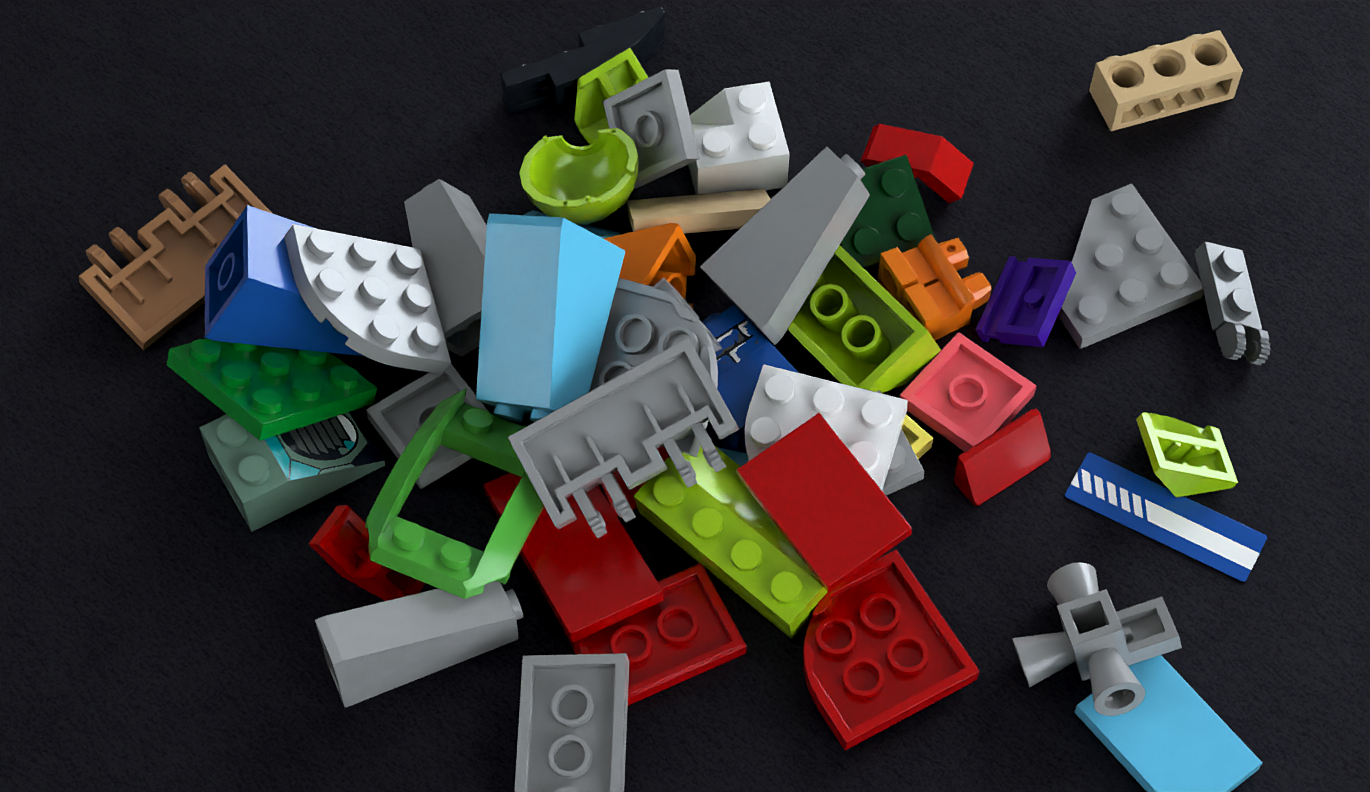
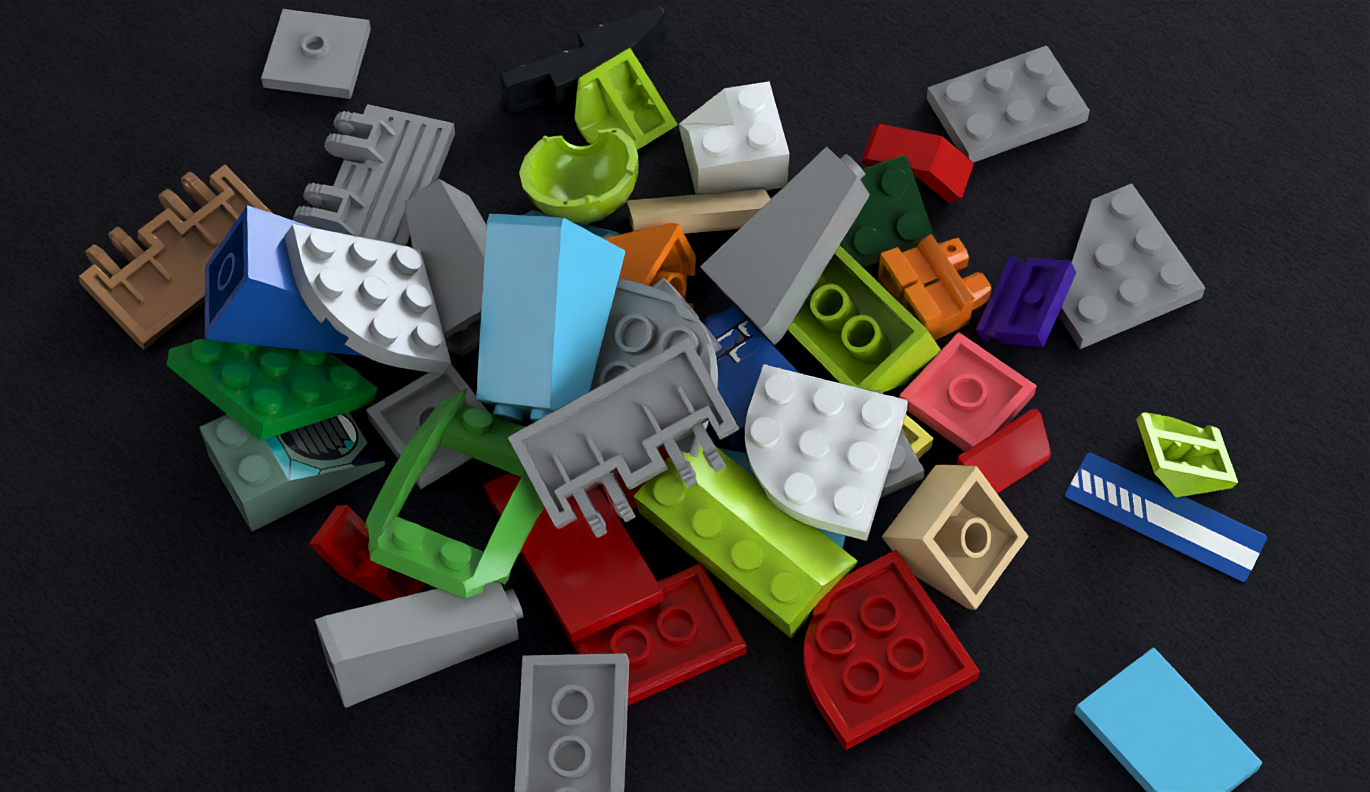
light grey plate [603,69,700,189] -> none
red tile [736,413,912,593] -> none
light grey brick [1012,562,1182,716] -> none
tan brick [1089,30,1243,131] -> none
dark grey hinge [1194,242,1271,365] -> none
none -> light grey plate [261,9,371,99]
none -> light grey hinge [293,104,455,247]
none -> tan slope [882,465,1029,610]
none -> light grey plate [926,46,1090,163]

